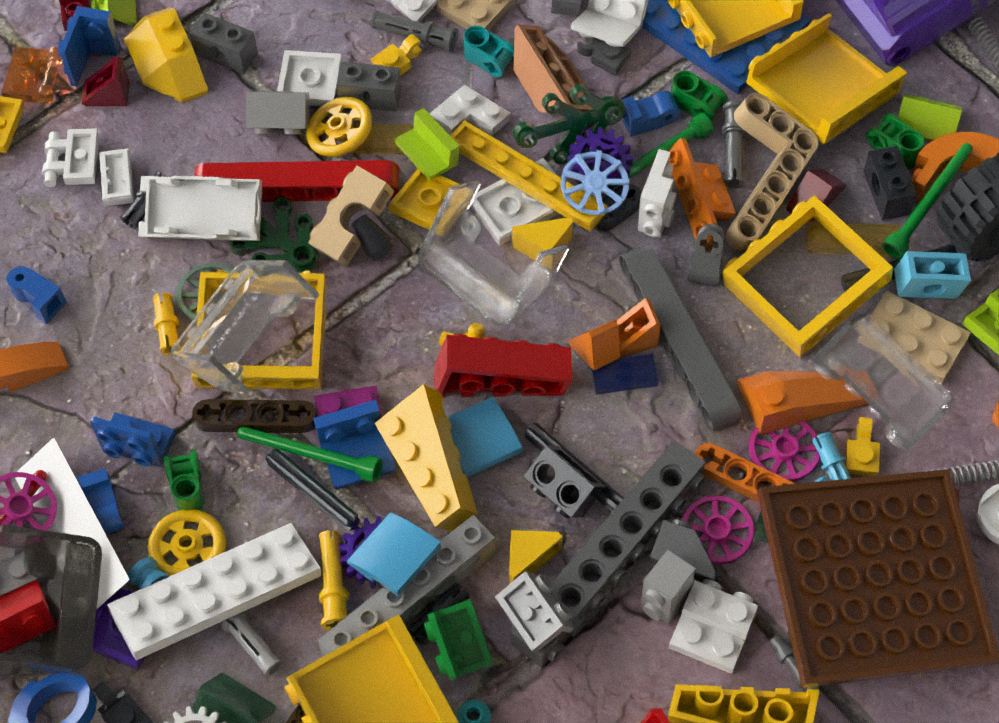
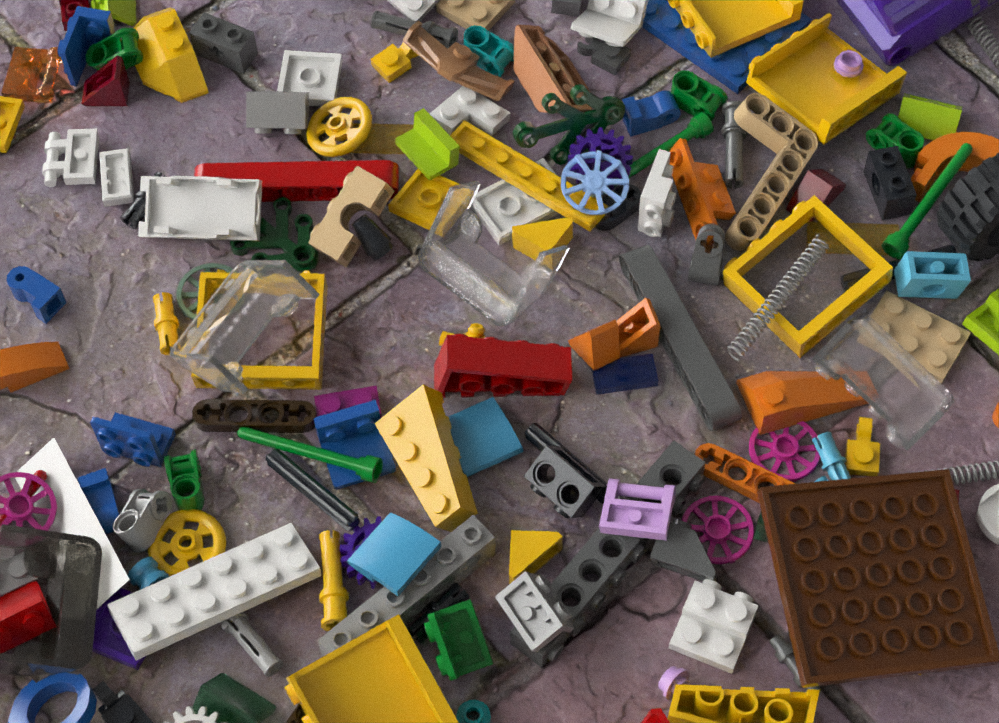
dark grey brick [337,62,401,112] -> none
light grey brick [641,550,696,624] -> none
none -> green piece [86,28,143,70]
none -> light grey piece [113,489,172,553]
none -> medium nougat plate [403,21,515,102]
none -> lavender plate [599,478,676,541]
none -> lavender plate [658,666,690,700]
none -> light grey piece [727,234,829,361]
none -> lavender plate [834,50,863,78]

